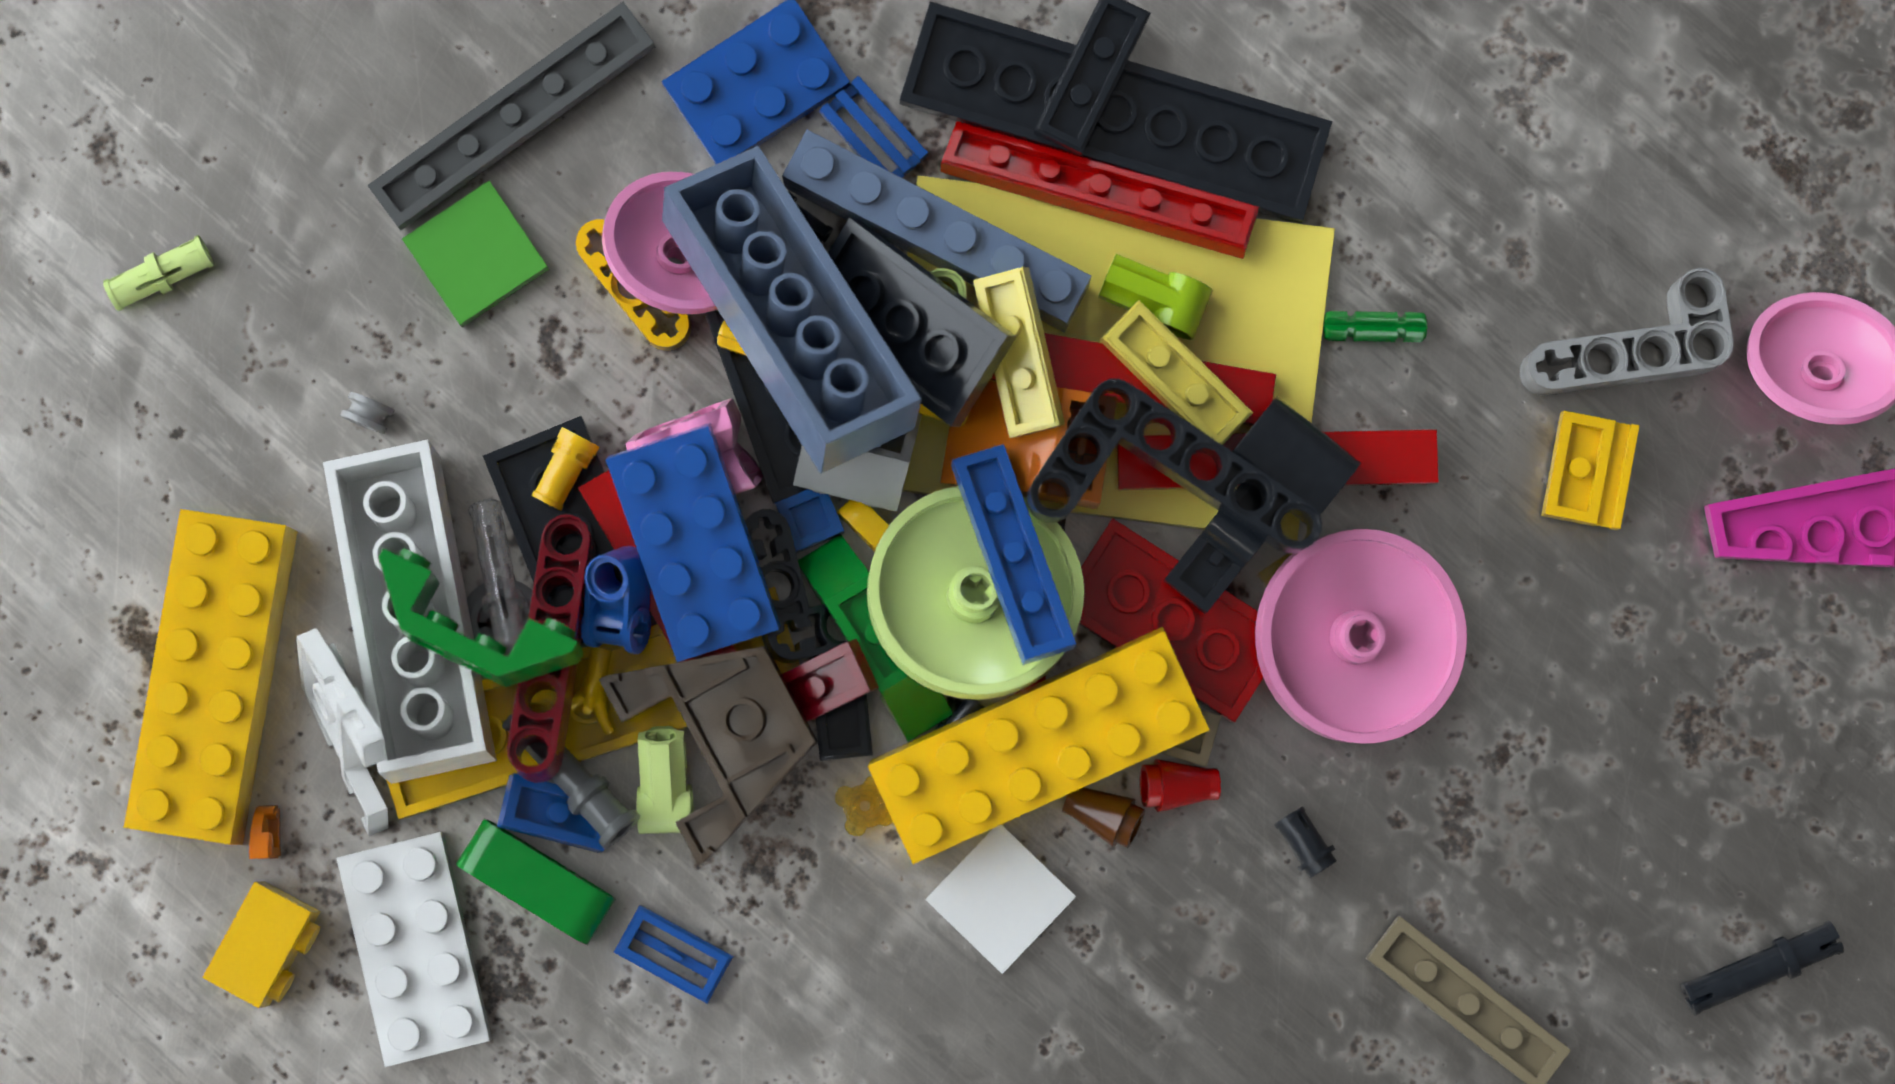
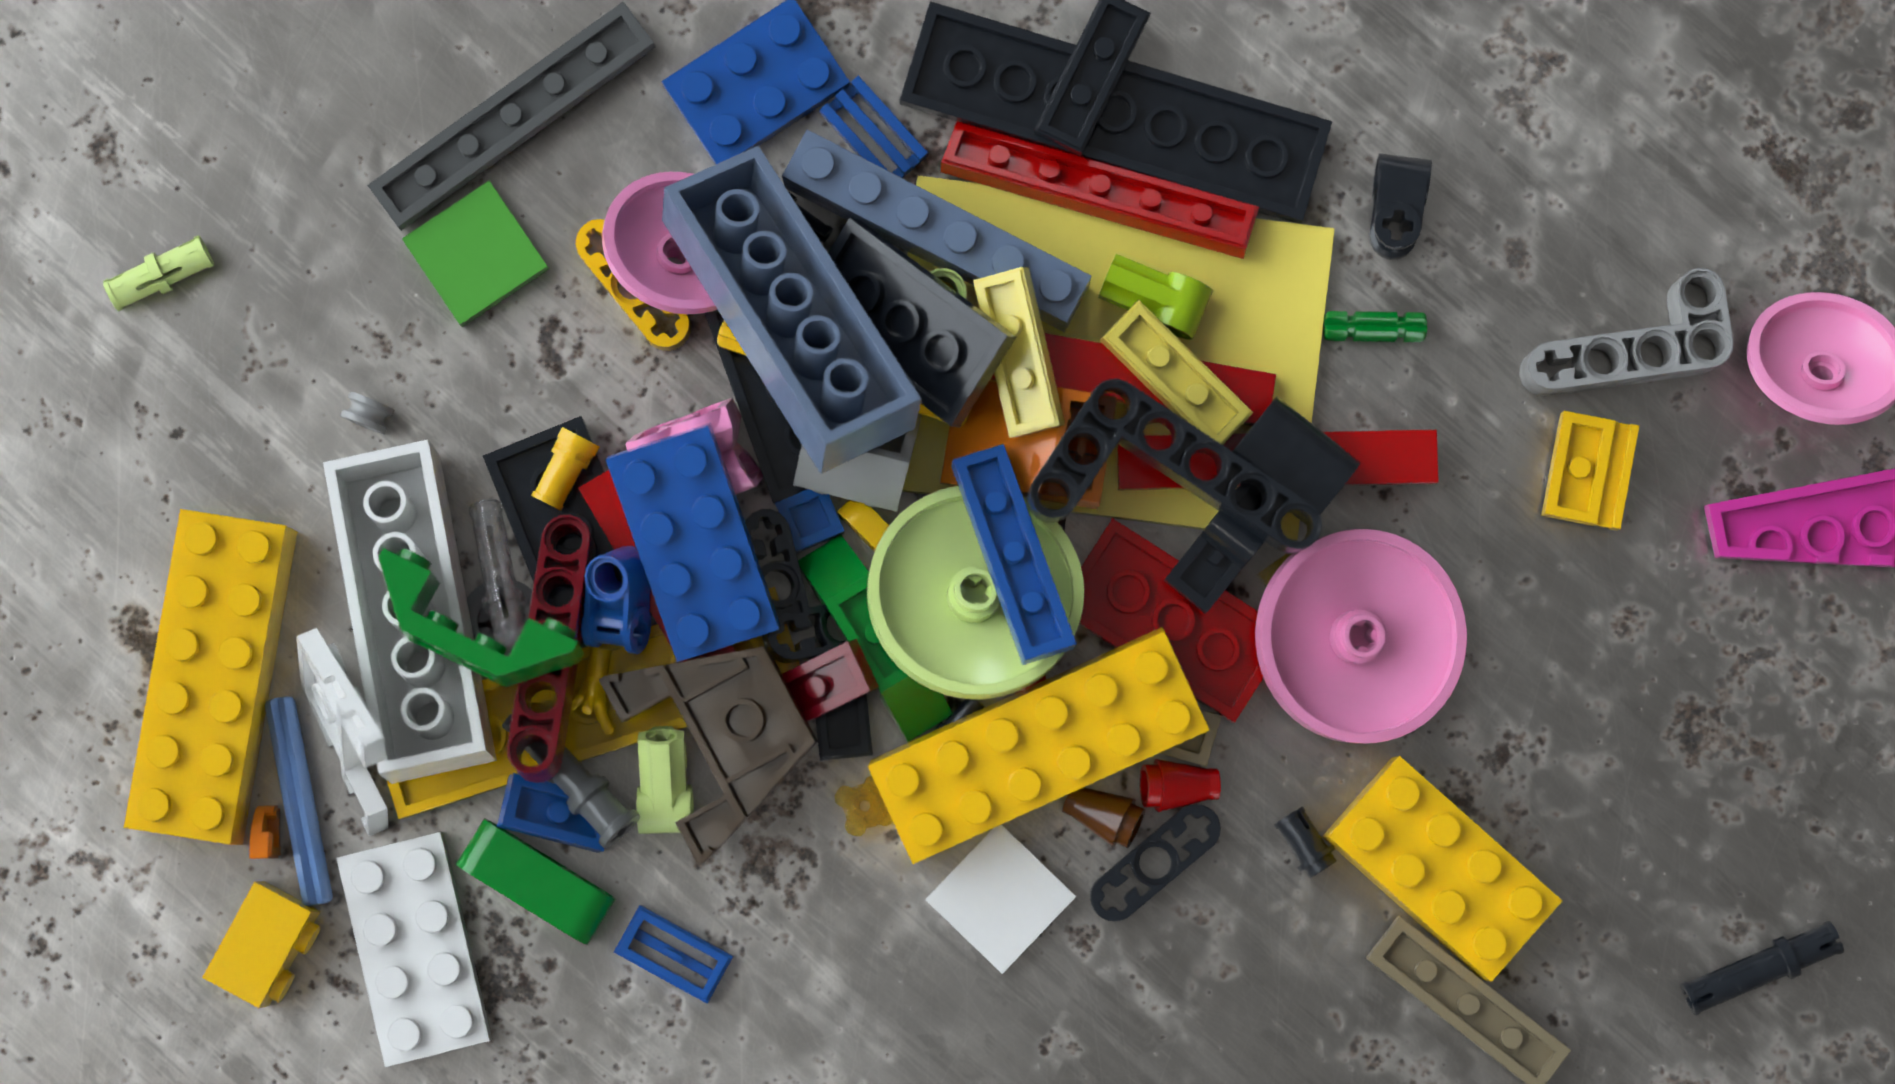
none -> medium blue axle [265,696,333,906]
none -> black beam [1090,804,1221,921]
none -> yellow brick [1322,756,1562,982]
none -> black piece [1369,153,1432,260]

